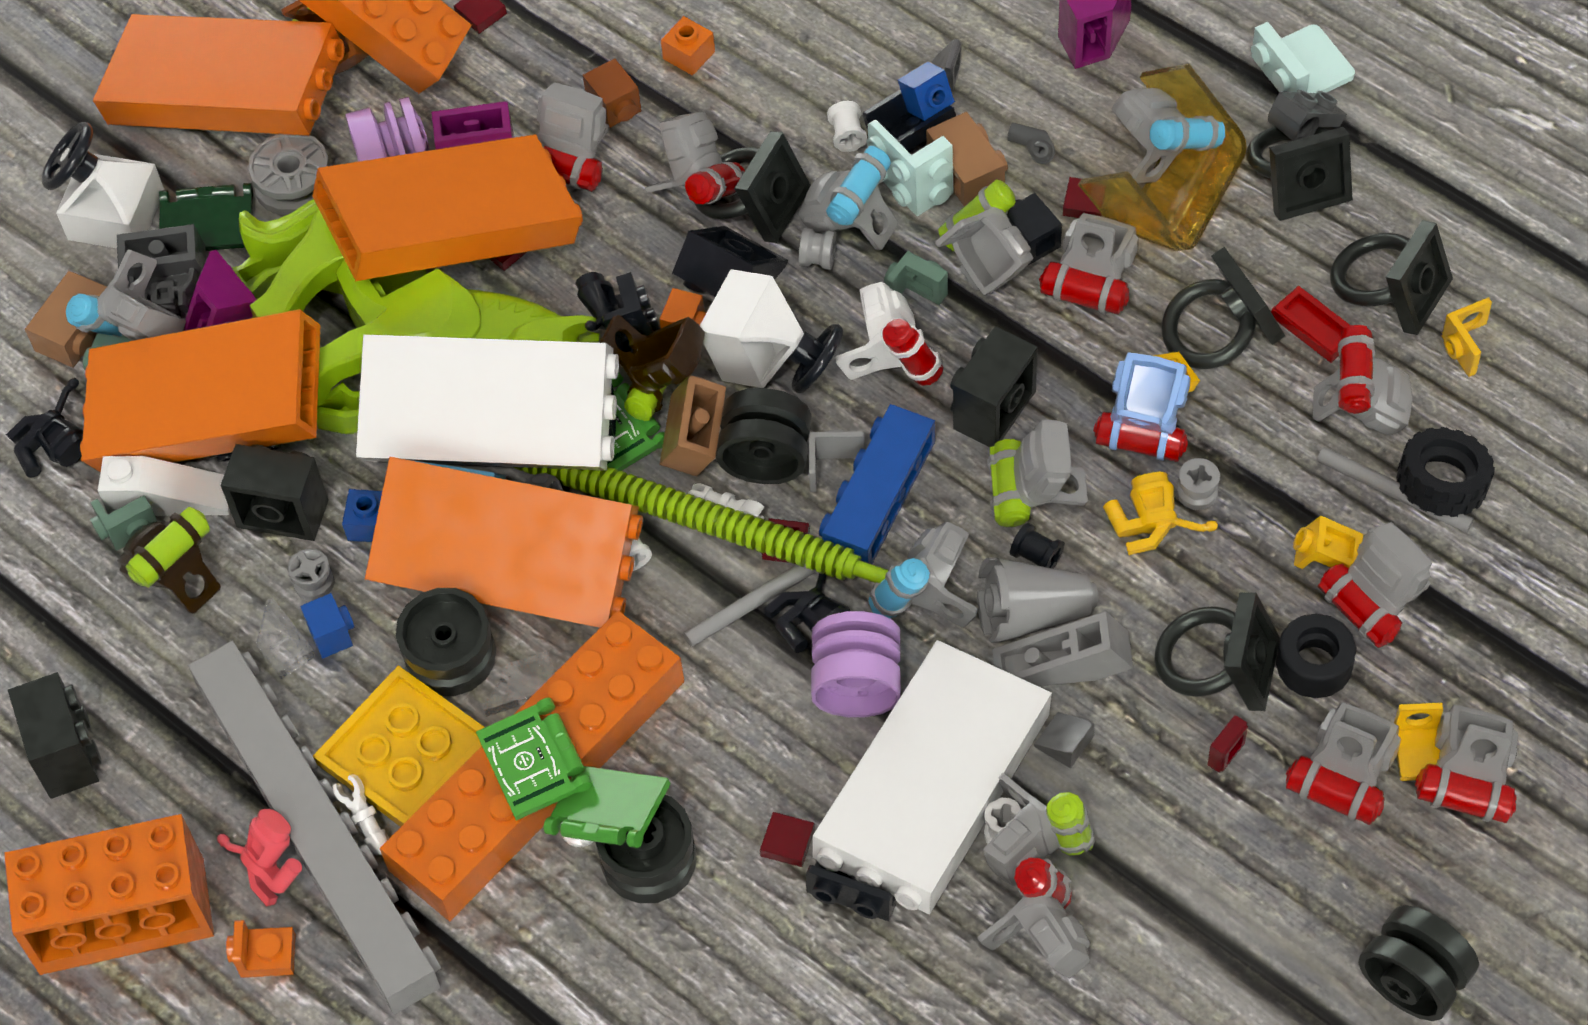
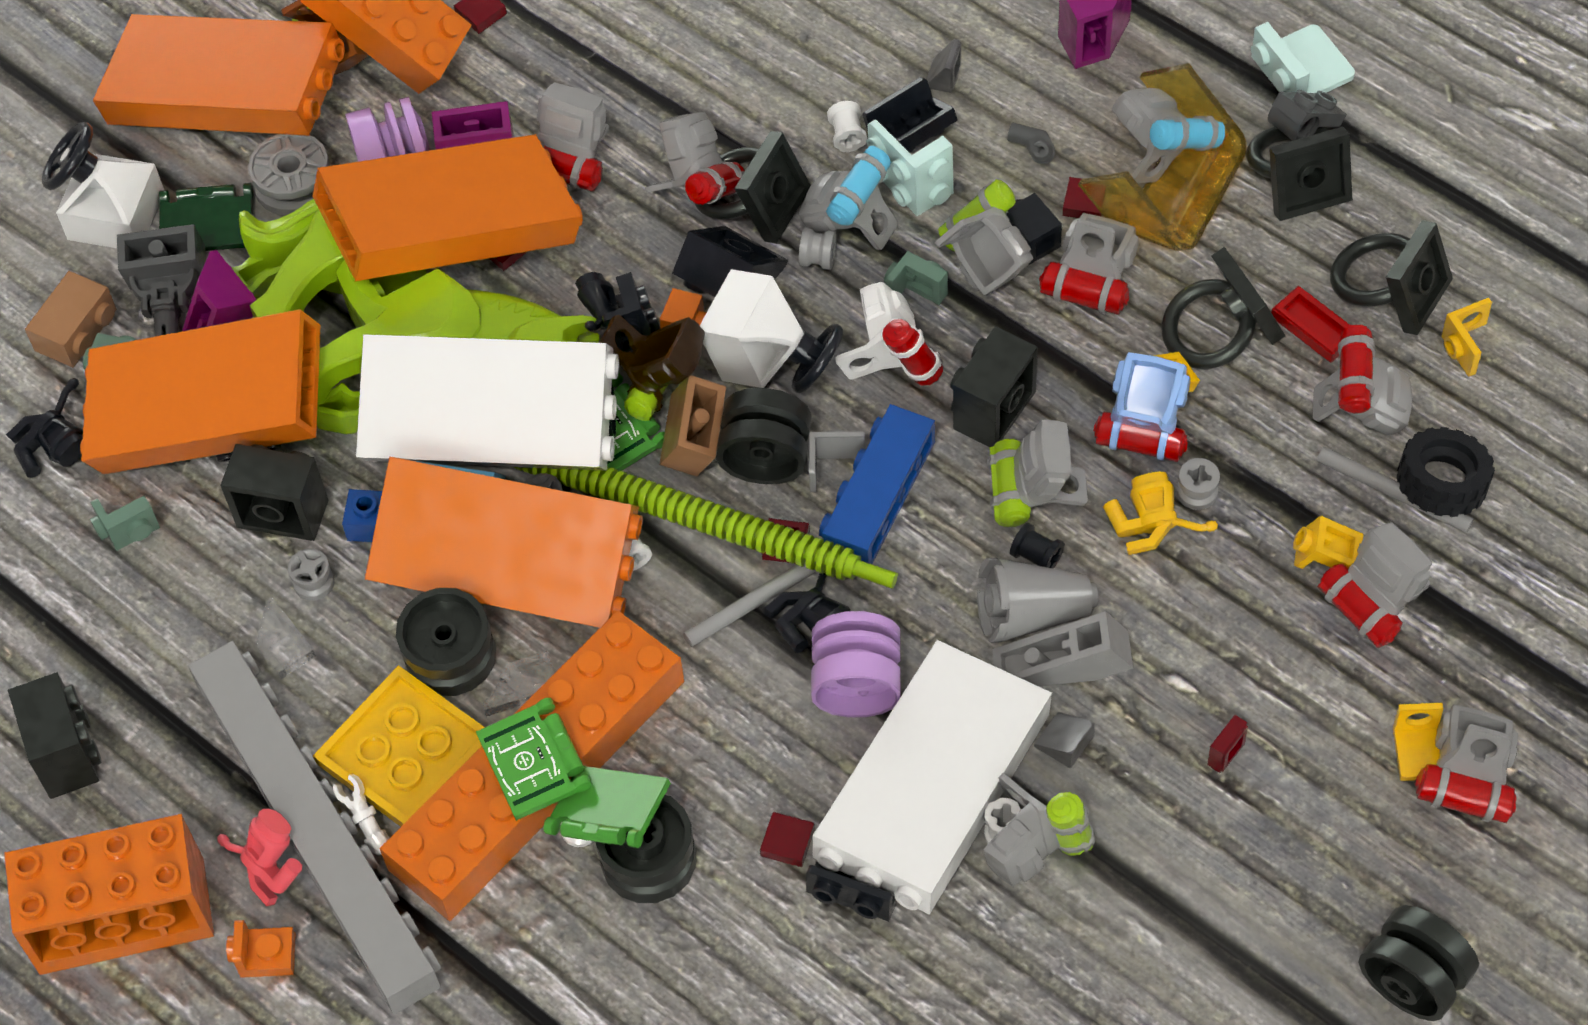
light grey piece [65,250,186,341] -> none
white slope [98,456,230,516] -> none
piece [117,507,221,614] -> none
blue plate [300,593,355,659] -> none
dark orange brick [583,58,642,128] -> none
orange plate [661,16,715,76] -> none
white piece [688,483,765,519] -> none
light grey piece [868,522,978,627] -> none
blue plate [897,62,955,121] -> none
medium nougat brick [926,111,1008,206] -> none
light grey piece [977,857,1090,979] -> none
pearl dark grey tile [1154,592,1280,711] -> none
black tyre [1276,613,1357,698] -> none
light grey piece [1286,702,1401,825] -> none

